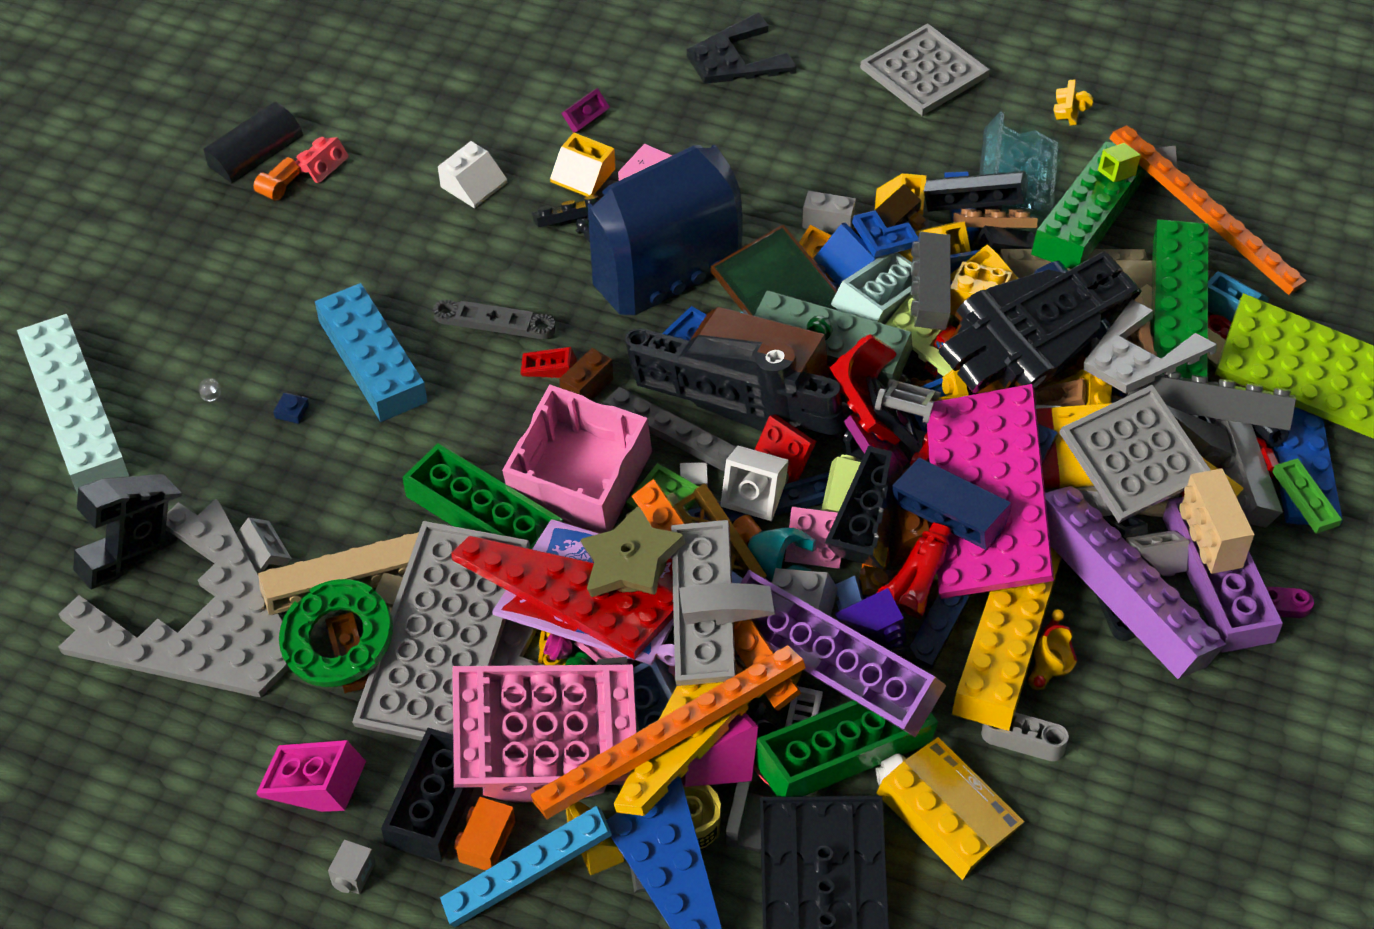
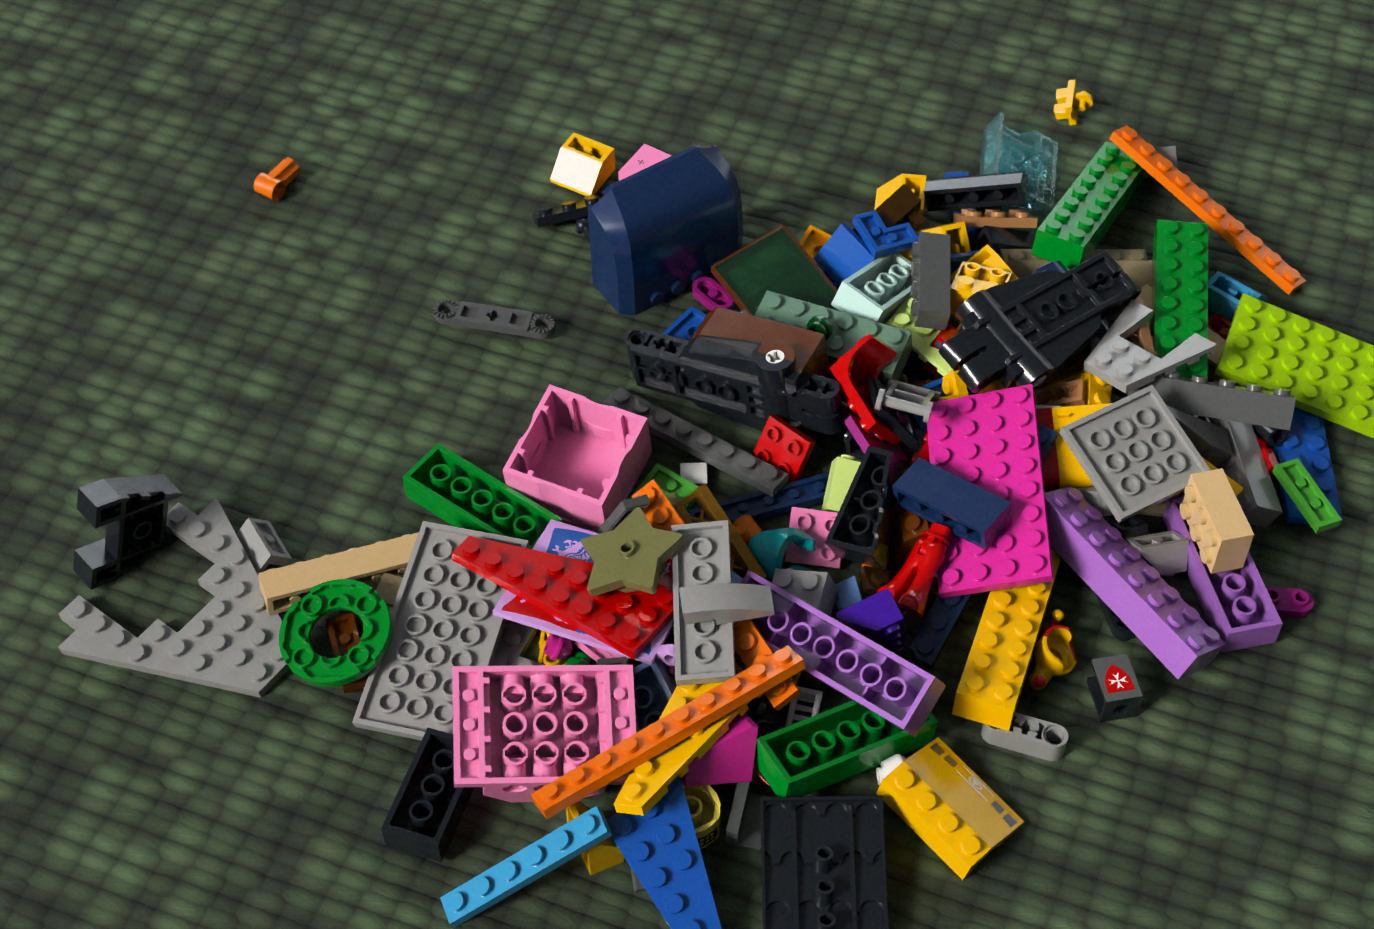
light aqua brick [17,314,129,495] -> none
clear hinge [199,378,221,401] -> none
black brick [203,101,304,184] -> none
dark pink slope [256,740,366,812] -> none
dark blue plate [273,393,309,424] -> none
coral bracket [295,137,349,183] -> none
dark azure brick [315,283,428,422] -> none
light grey brick [328,840,376,894] -> none
white slope [438,141,508,208] -> none
orange brick [454,797,516,871] -> none
red slope [521,347,577,378] -> none
reddish brown brick [559,348,613,401] -> none
magenta plate [561,88,610,133] -> none
black wing [687,12,797,84] -> none
white slope [721,446,789,521] -> none
light grey brick [802,191,856,233] -> none
light grey plate [860,23,990,116] -> none
lime brick [1098,143,1141,182] -> none
none -> dark grey tile [596,494,650,534]
none -> magenta plate [692,277,734,311]
none -> piece [1086,654,1143,722]

